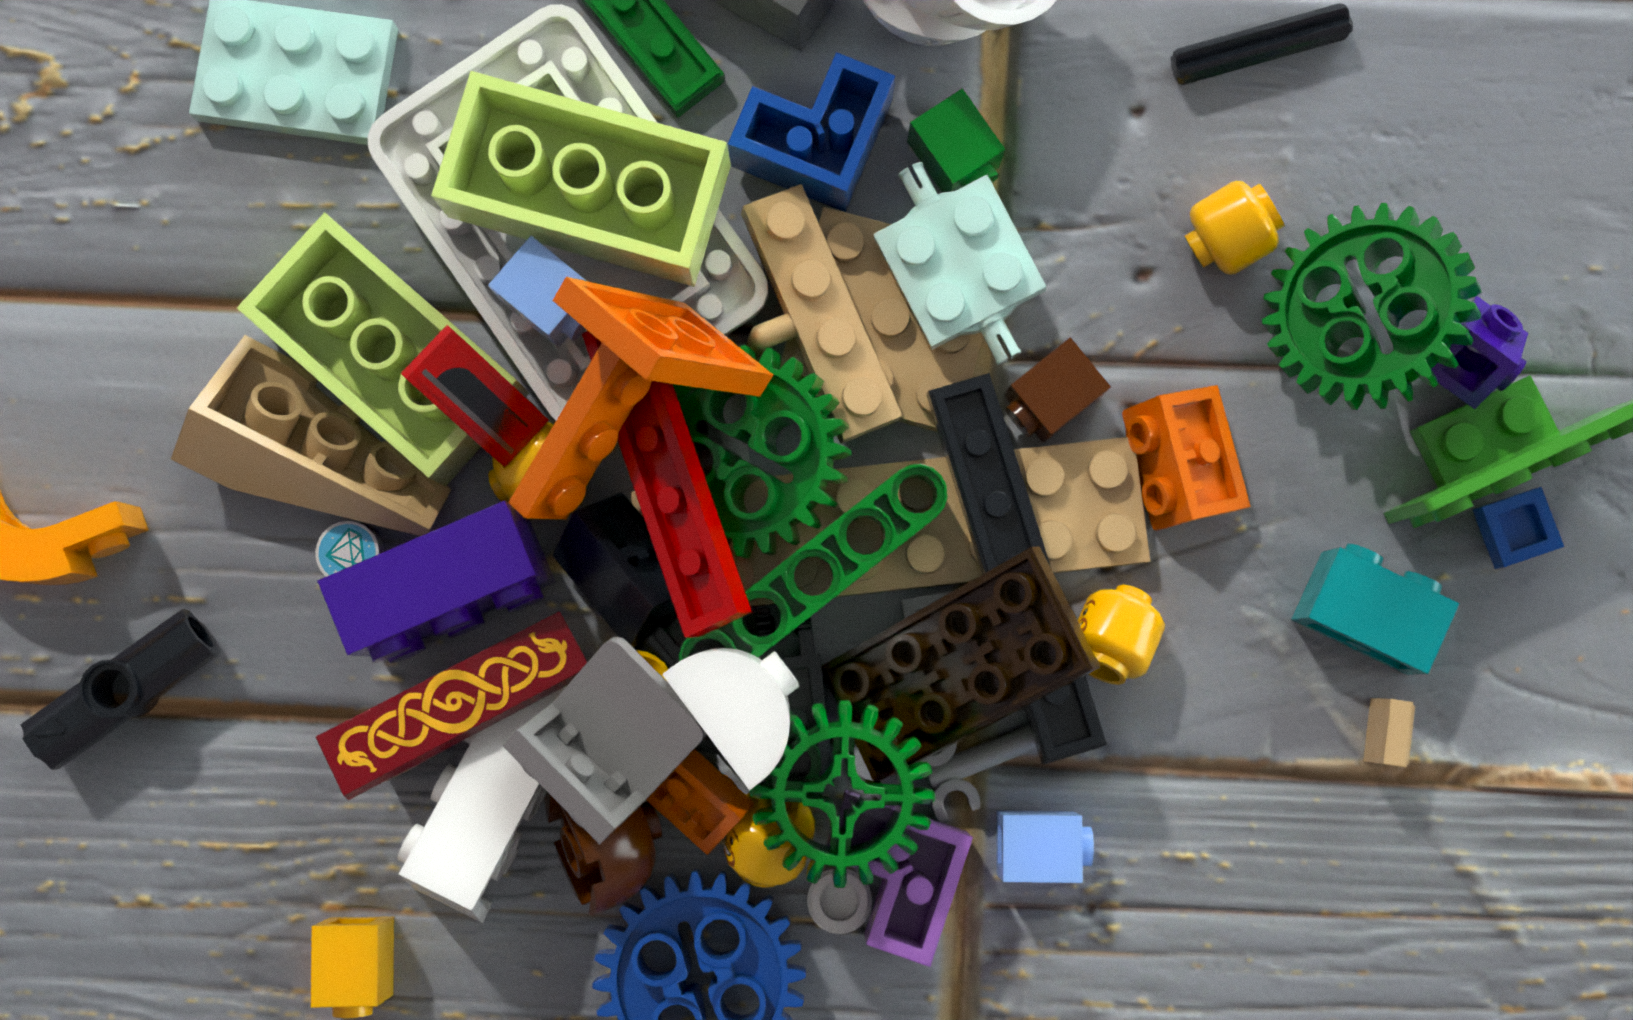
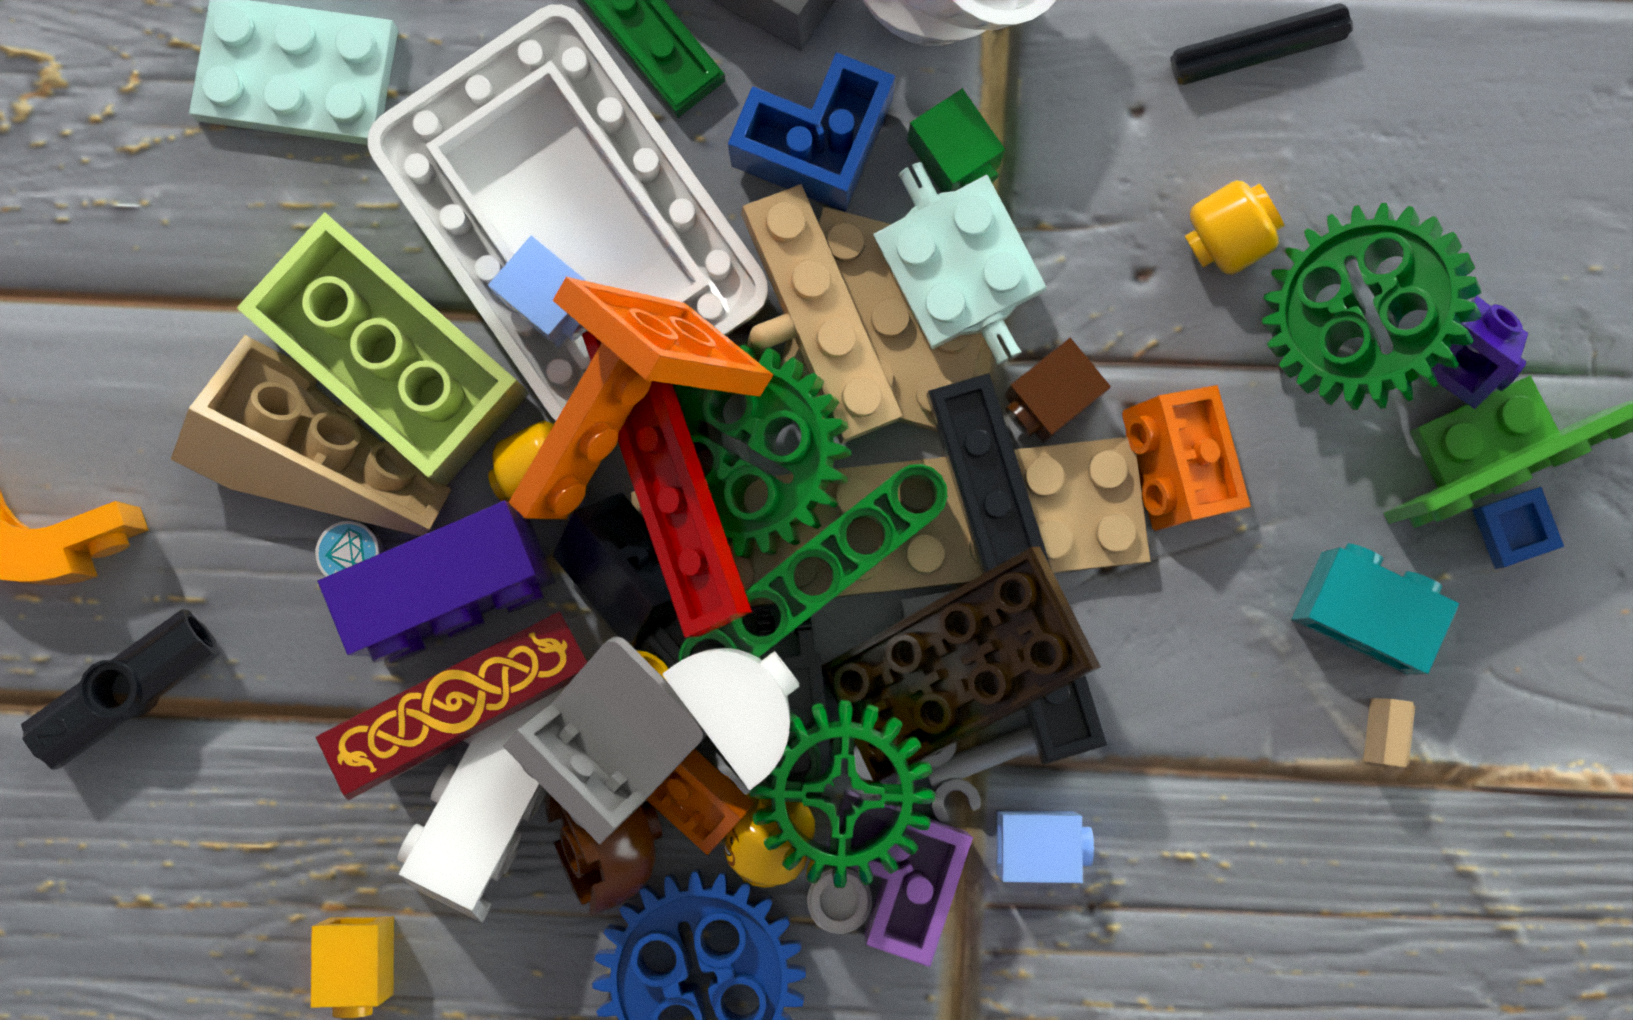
red slope [400,325,549,468] -> none
yellowish green brick [431,71,731,287] -> none
yellow head [1077,584,1165,685] -> none

